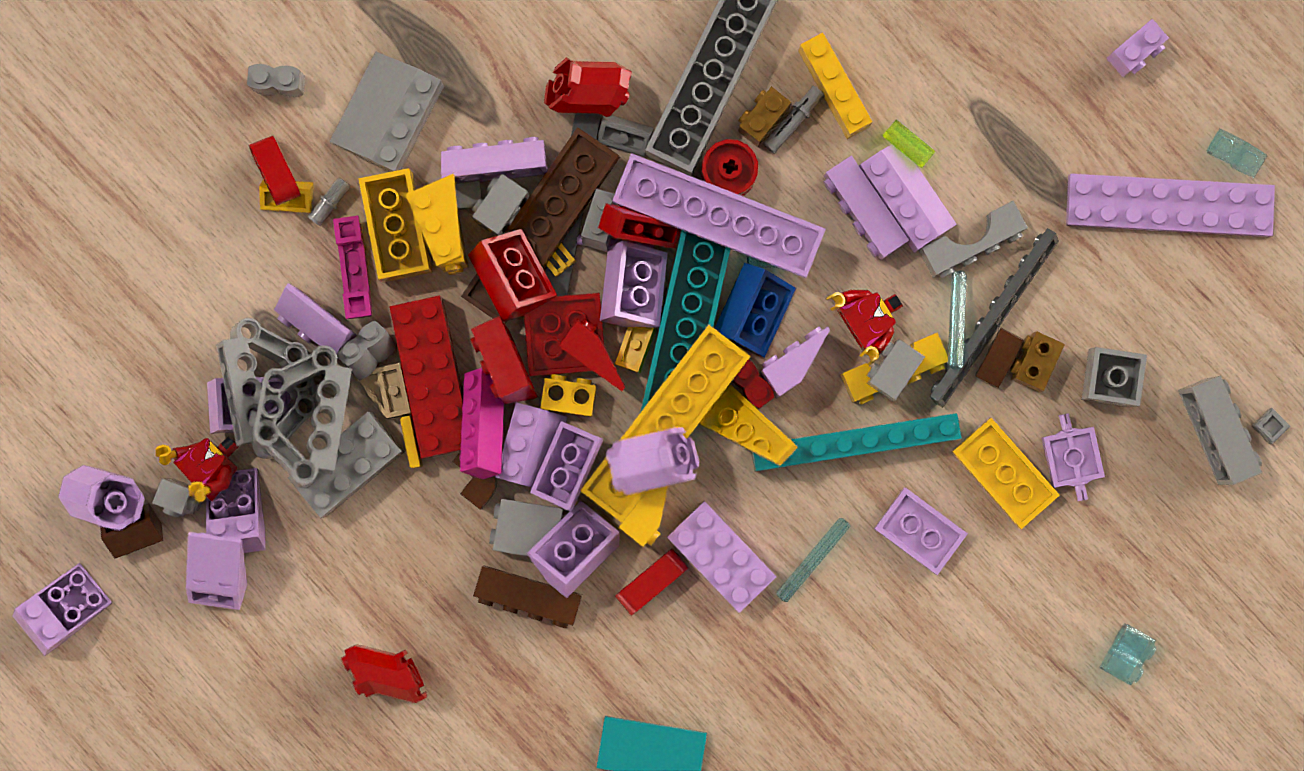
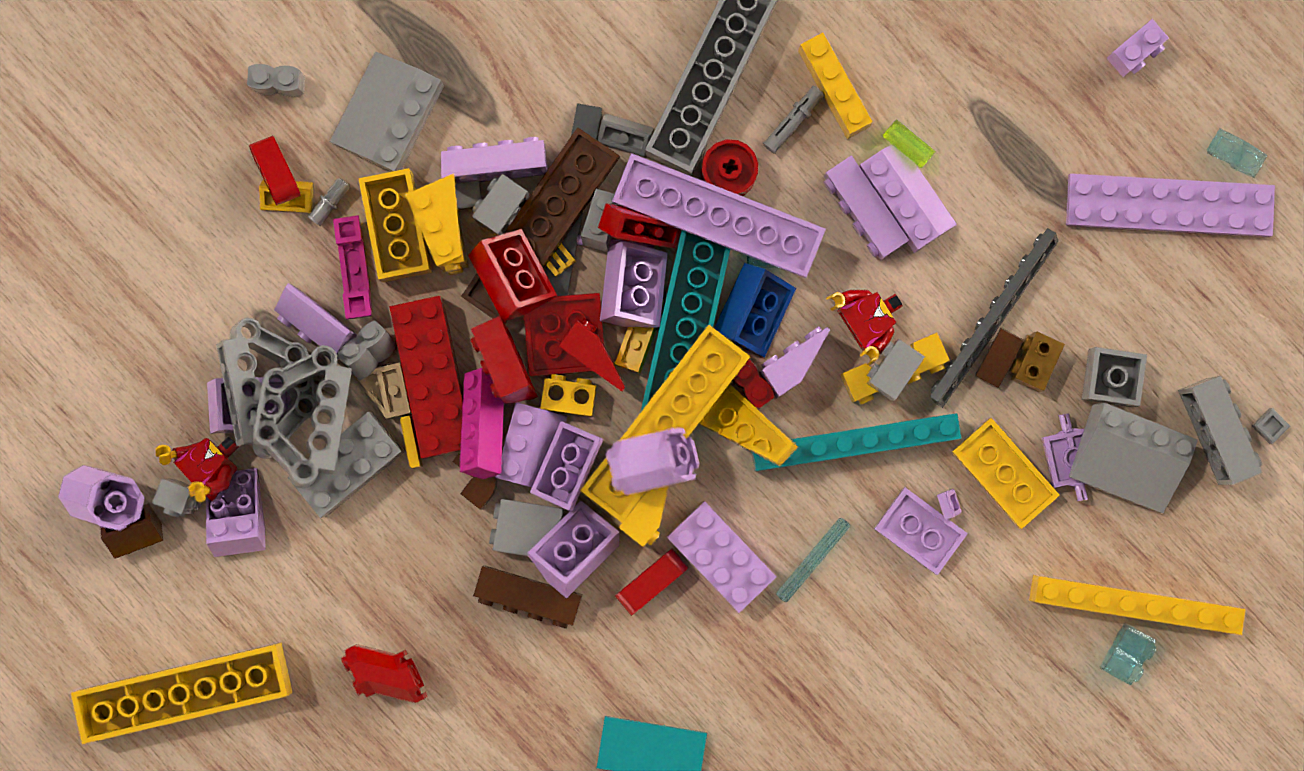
lavender slope [13,563,112,656] -> none
lavender slope [186,532,247,610] -> none
red brick [544,57,632,117] -> none
pearl gold brick [738,86,792,147] -> none
light grey arch [919,201,1028,279] -> none
clear light blue axle [948,271,967,369] -> none
none -> yellow brick [71,642,293,744]
none -> lavender tile [937,489,962,520]
none -> yellow brick [1029,575,1246,635]
none -> light grey slope [1069,403,1198,513]

